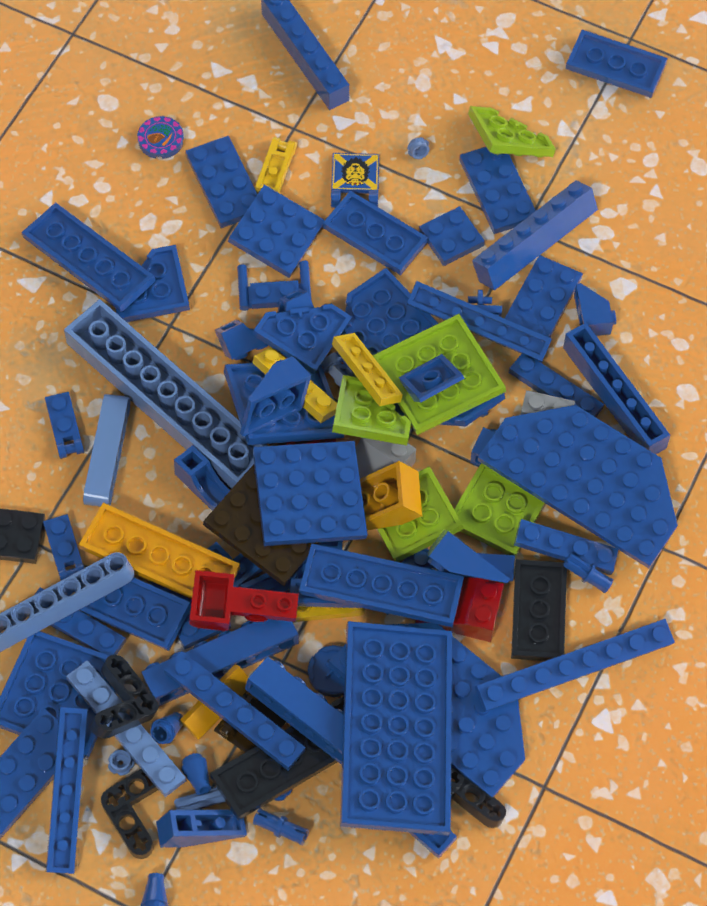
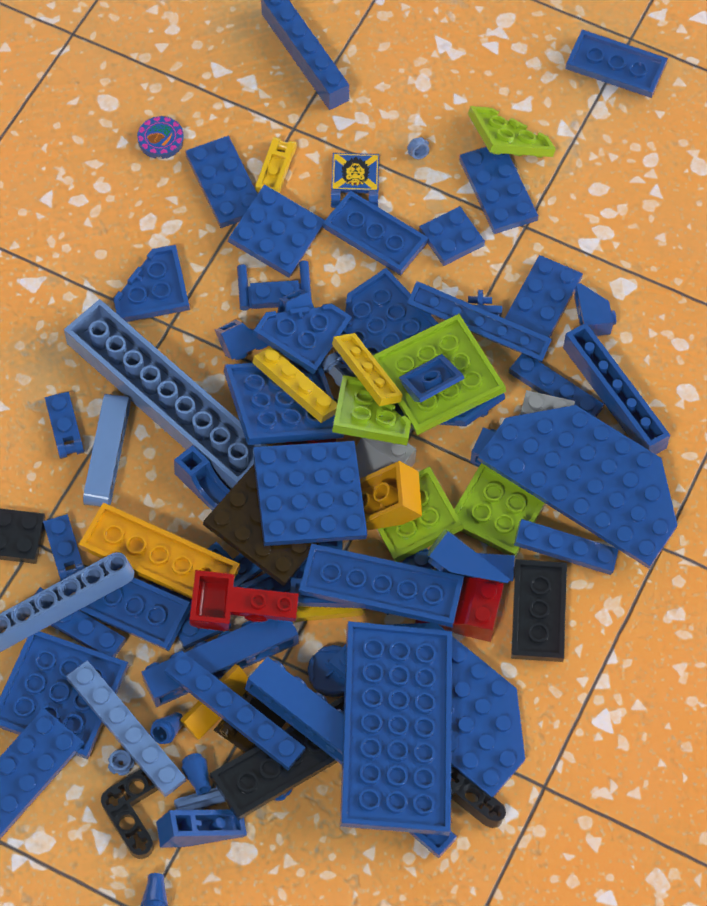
blue plate [21,202,156,312] -> none
blue plate [46,707,88,874] -> none
black beam [91,655,159,739] -> none
blue slope [240,356,311,437] -> none
blue pin [253,808,309,846] -> none
blue brick [472,180,598,290] -> none
blue plate [475,619,675,712] -> none
blue axle [563,554,613,593] -> none

